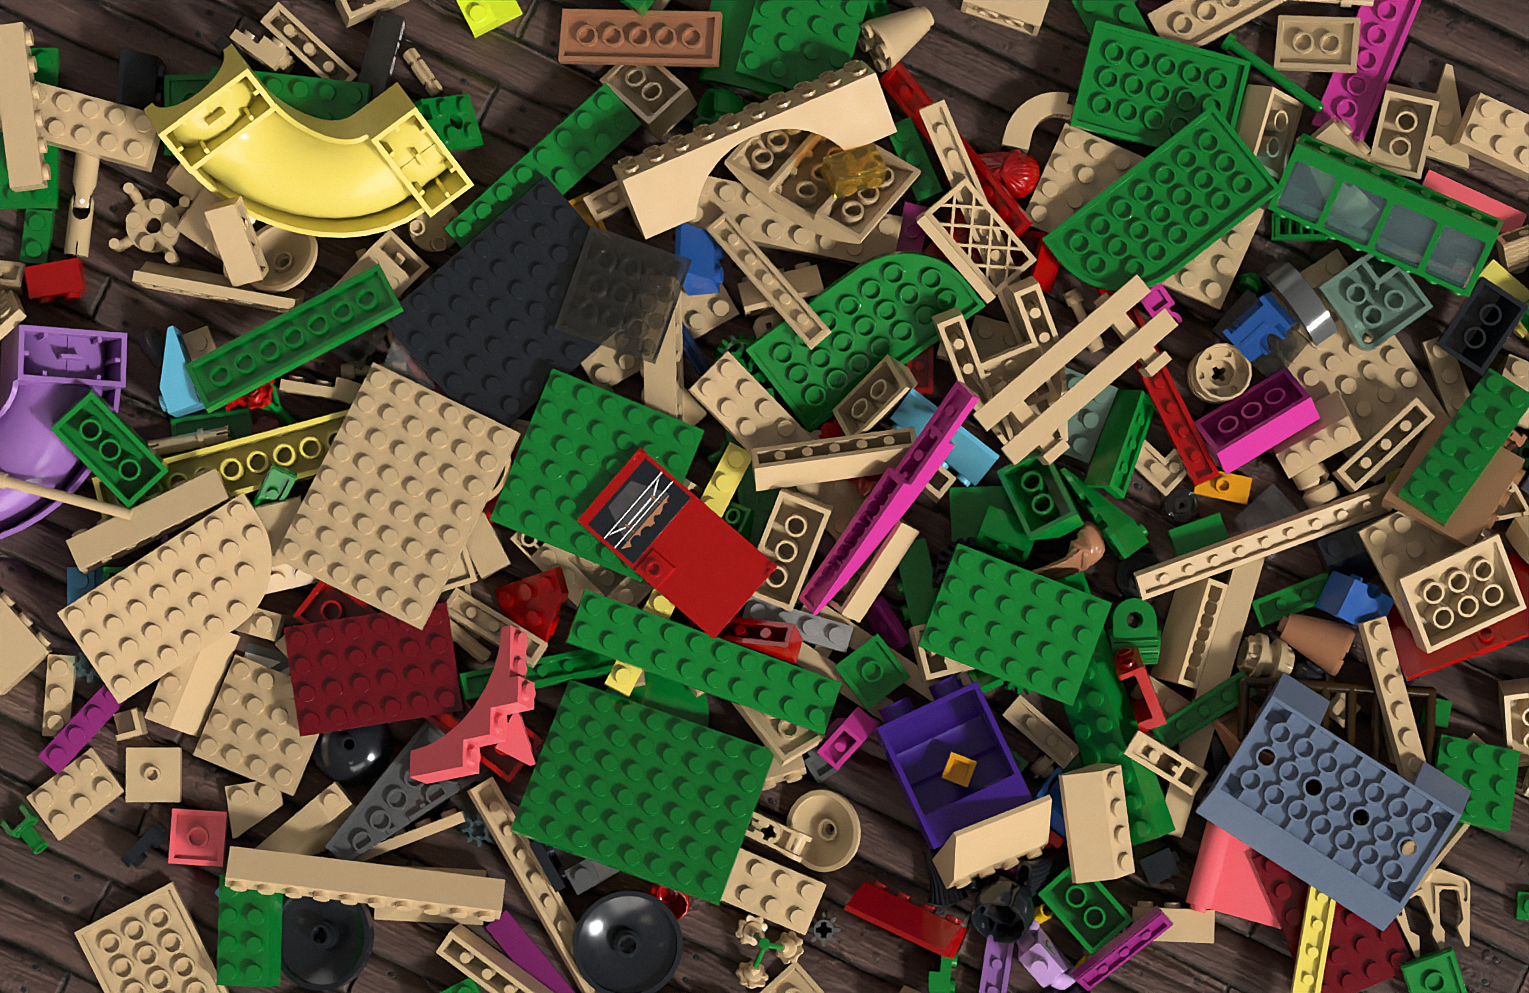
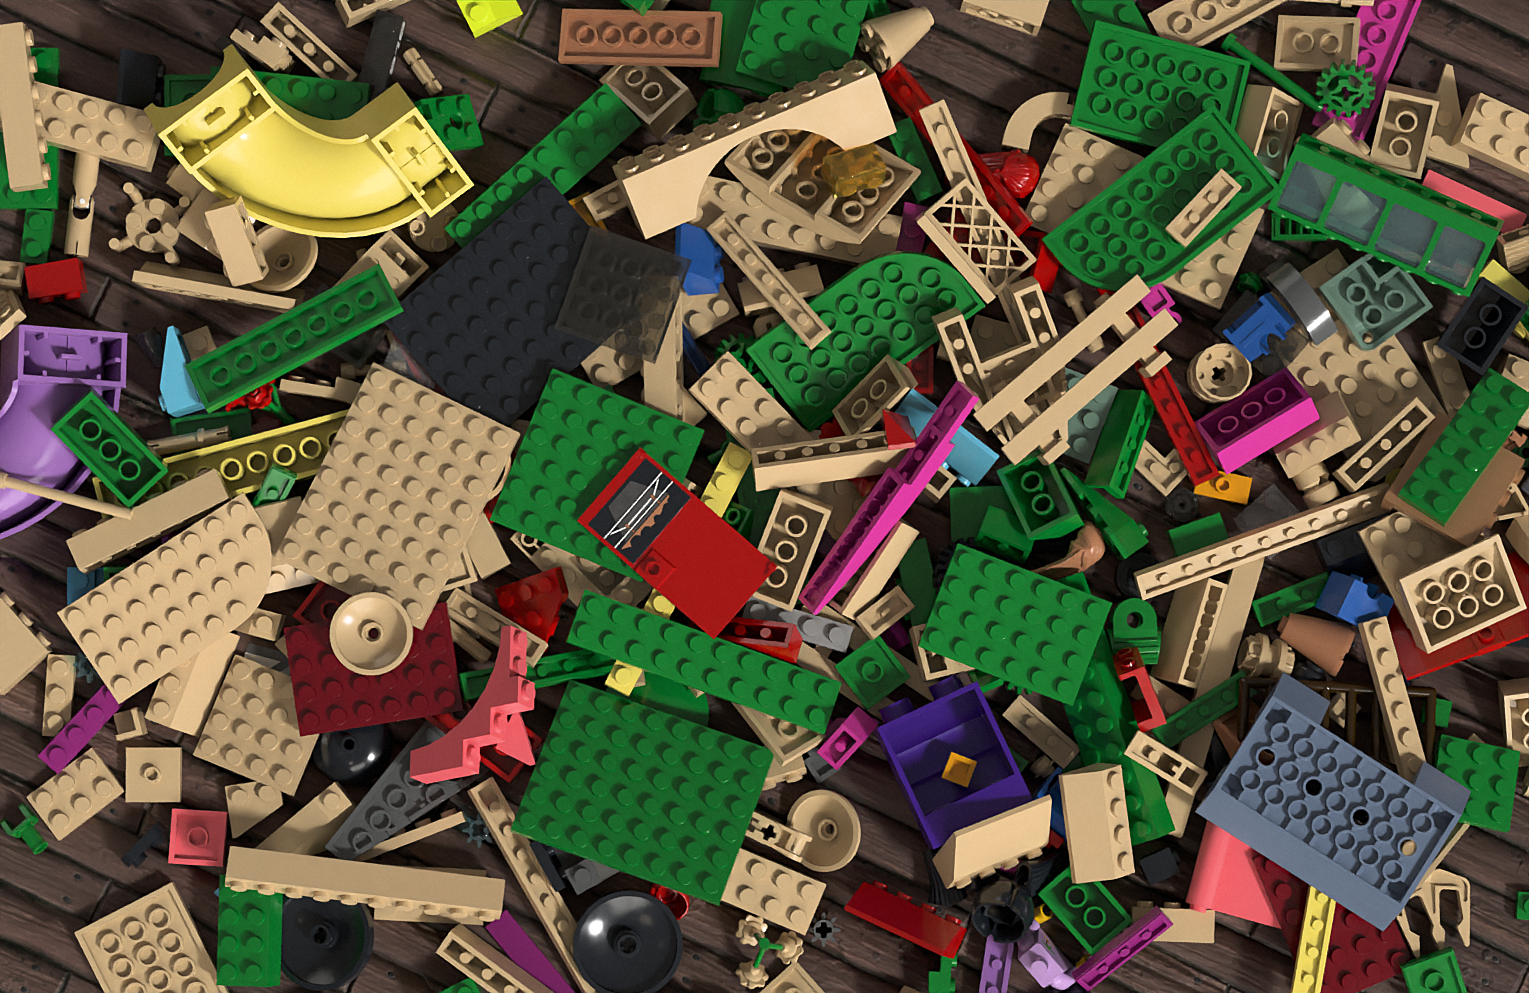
none -> tan dish [330,592,413,675]
none -> tan plate [855,586,915,641]
none -> red slope [881,409,916,451]
none -> tan plate [1165,169,1242,248]
none -> green gear [1316,59,1376,117]

